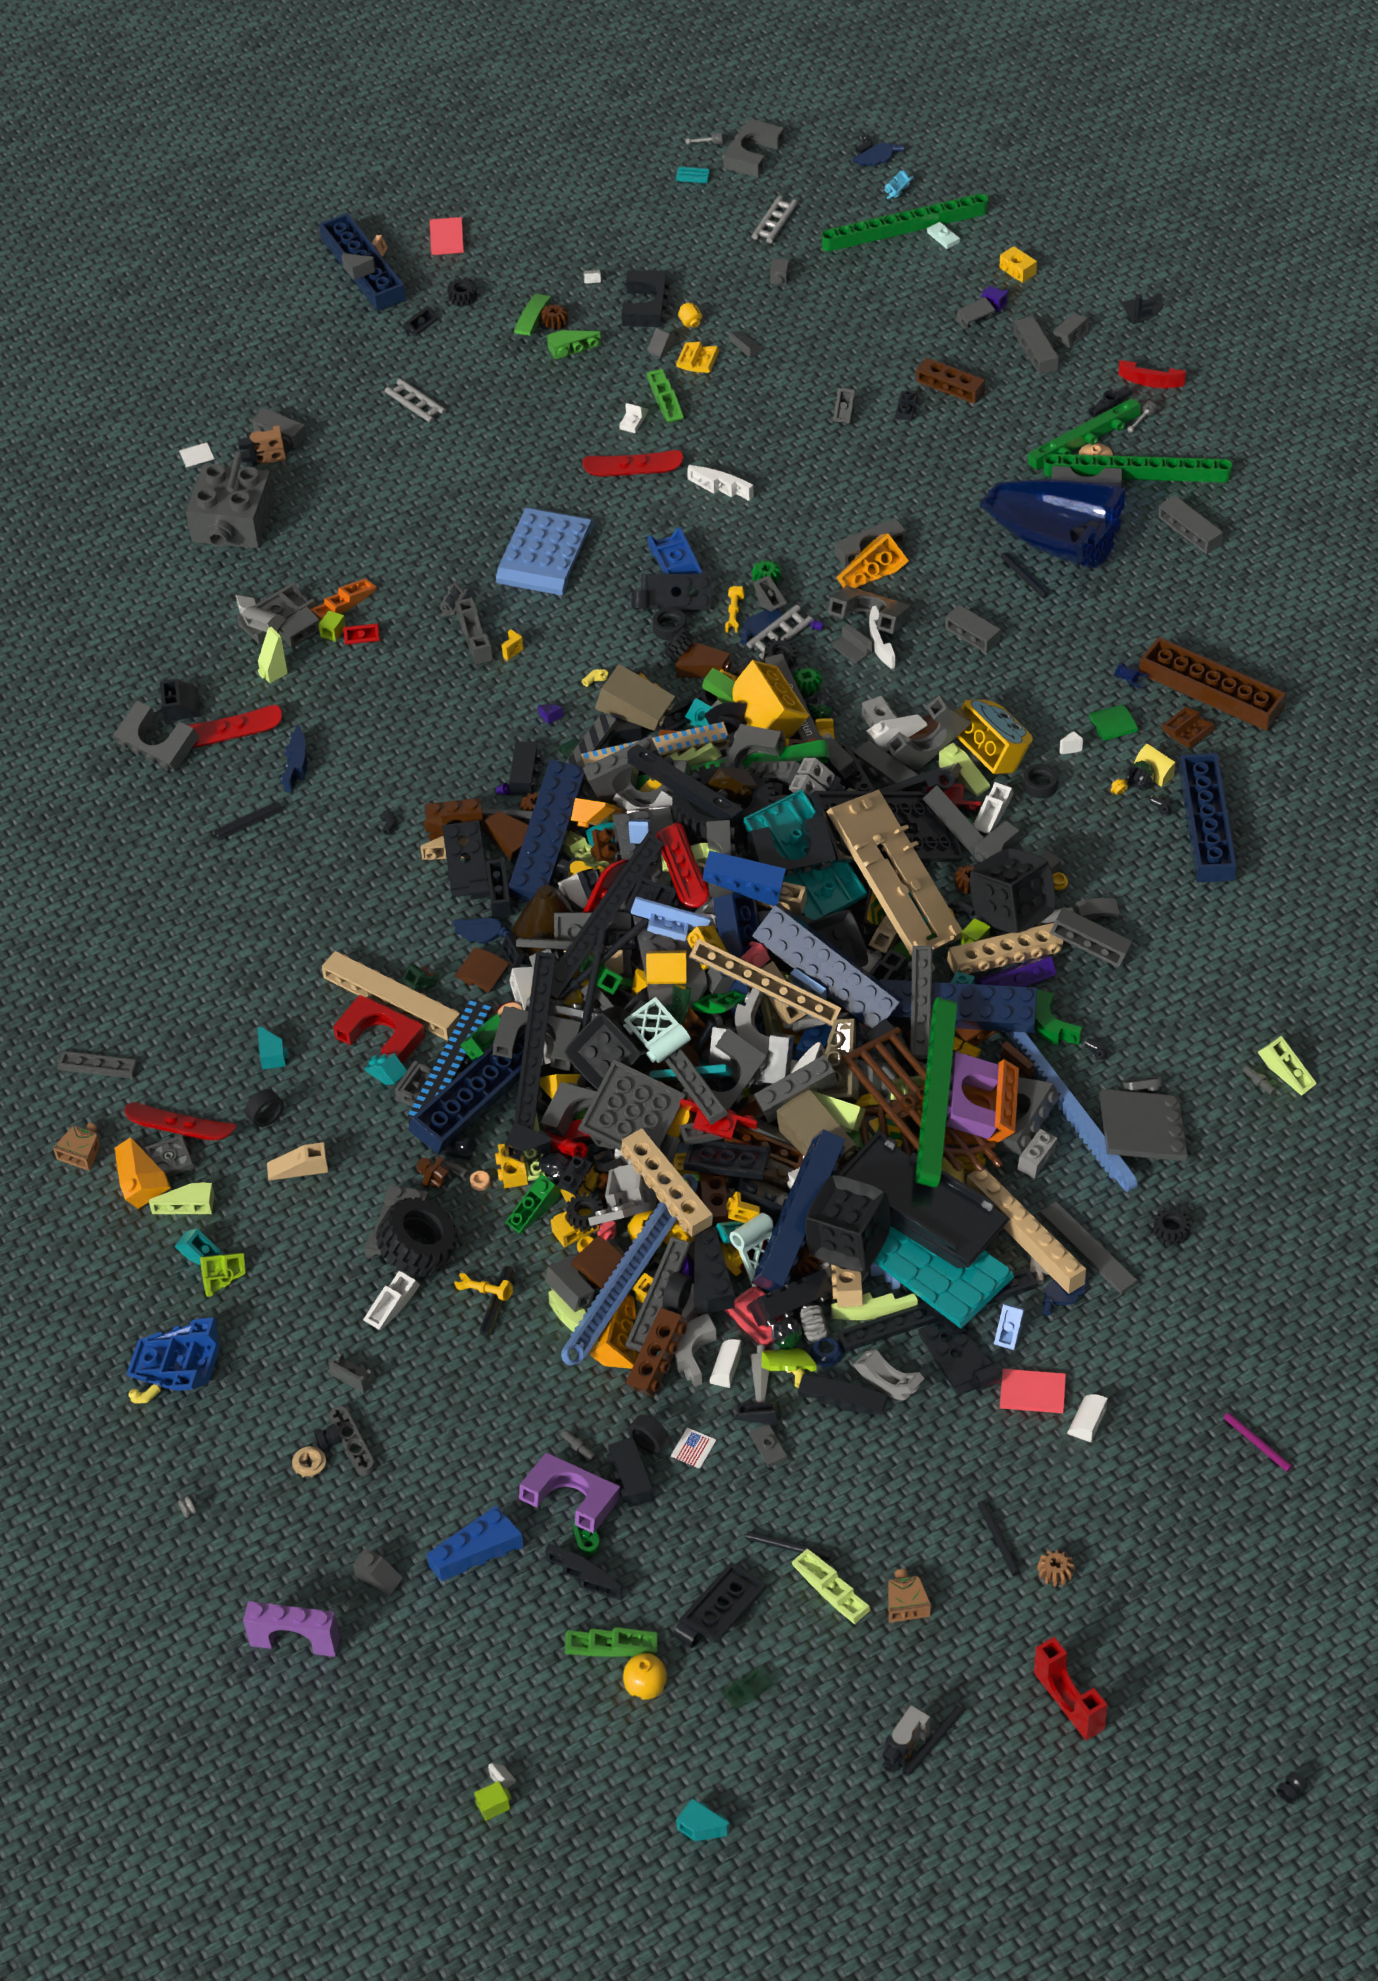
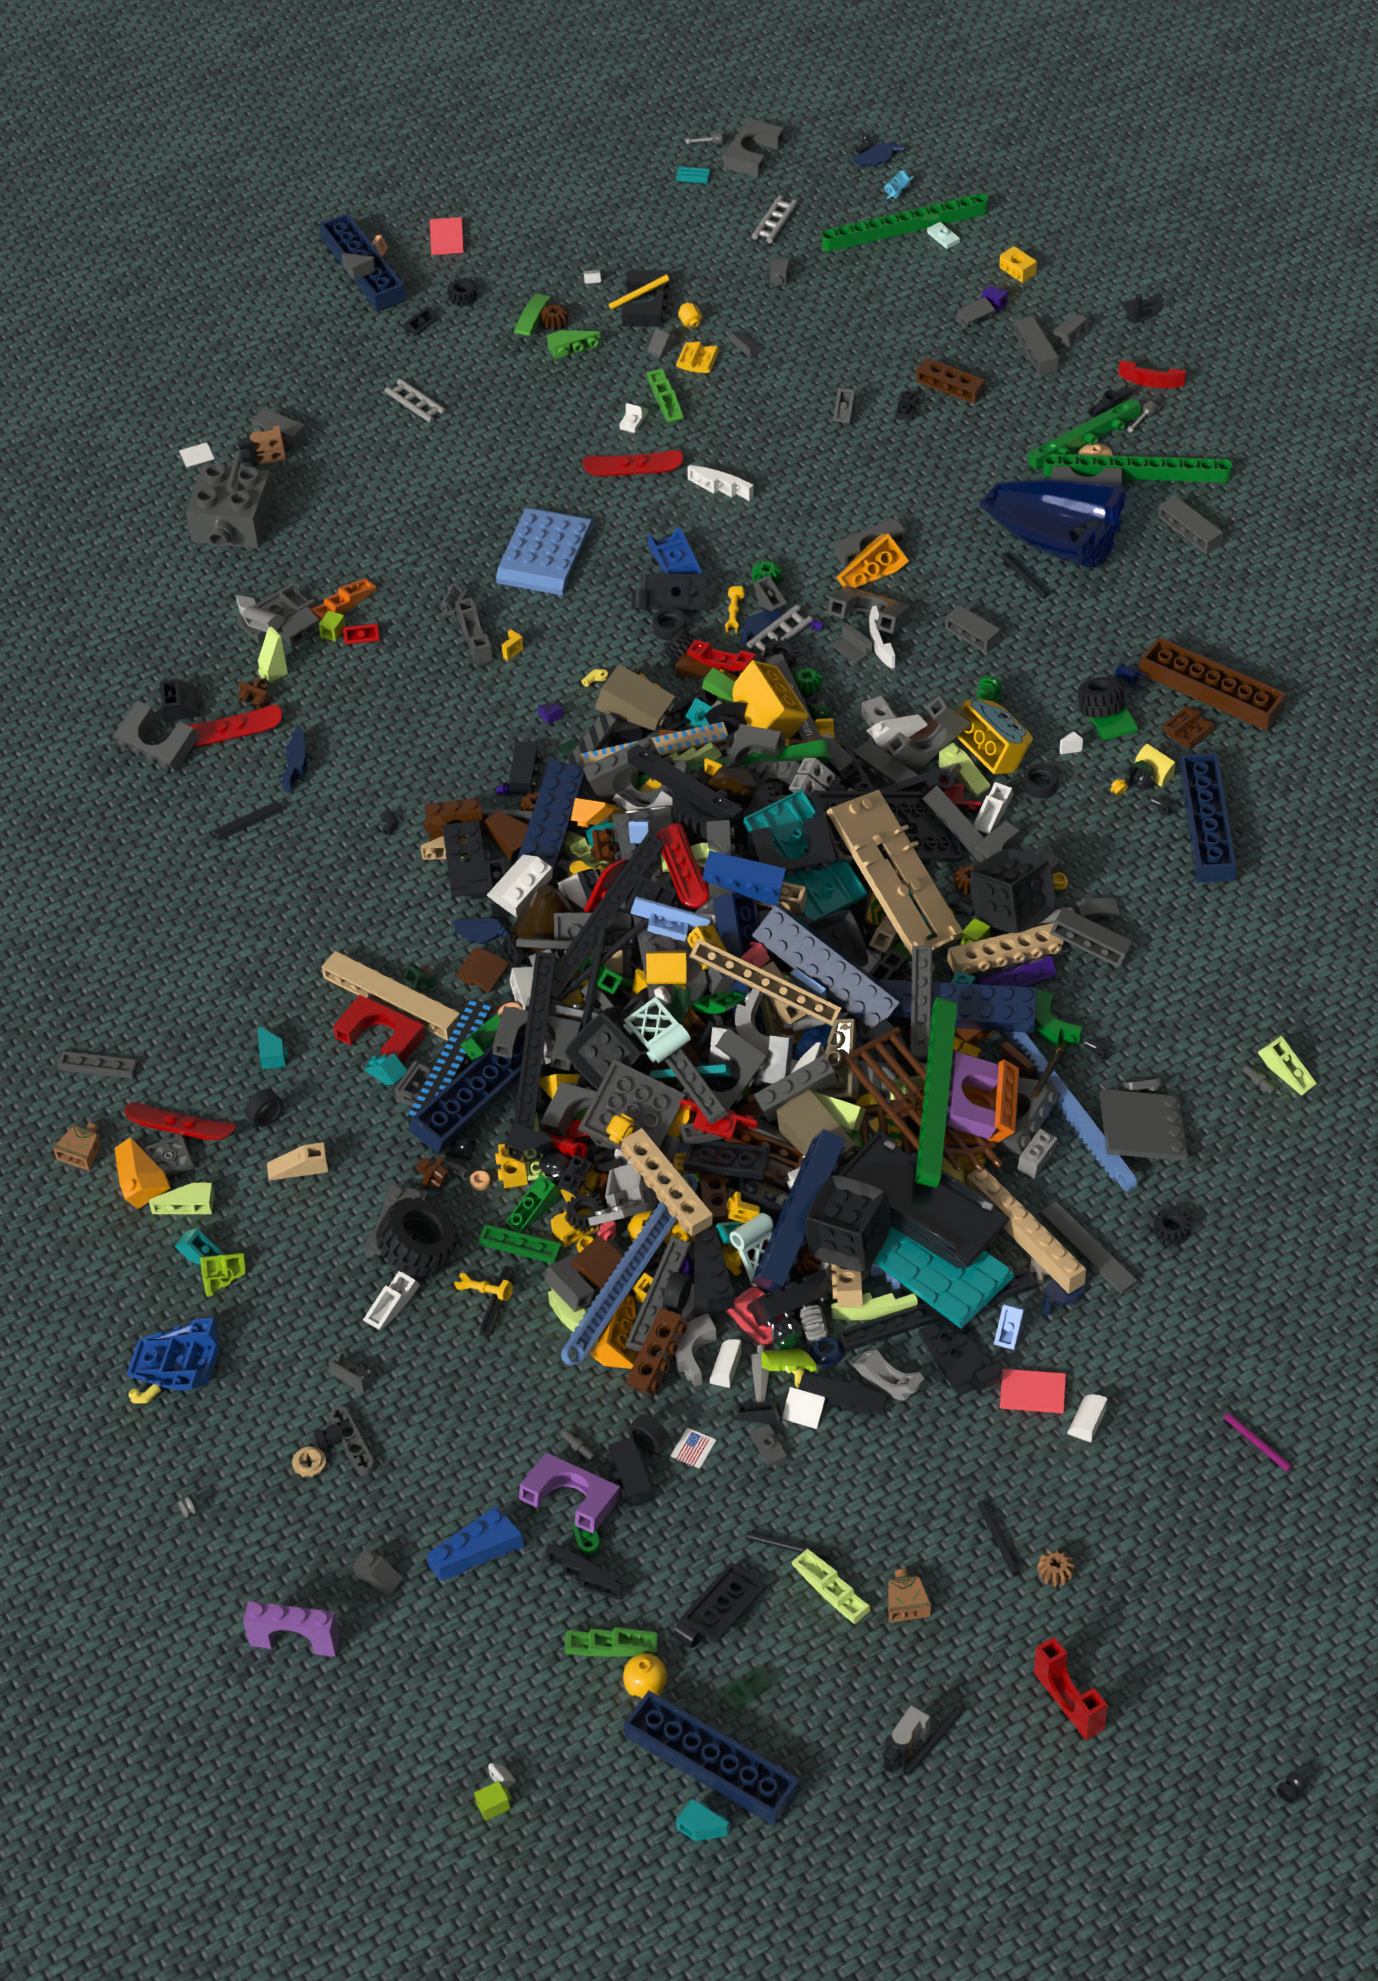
none -> reddish brown hips [237,678,272,709]
none -> green plate [478,1224,562,1263]
none -> white slope [487,855,552,917]
none -> yellow head [606,1113,636,1144]
none -> yellow piece [609,275,670,310]
none -> dark blue brick [623,1690,800,1827]
none -> white tile [654,986,671,1007]
none -> red slope [686,640,757,671]
none -> yellow slope [704,758,725,776]
none -> white sticker [782,1387,825,1429]
none -> green gear [976,676,1003,704]
none -> dark brown bar [1032,1040,1068,1097]
none -> black tyre [1077,677,1125,718]

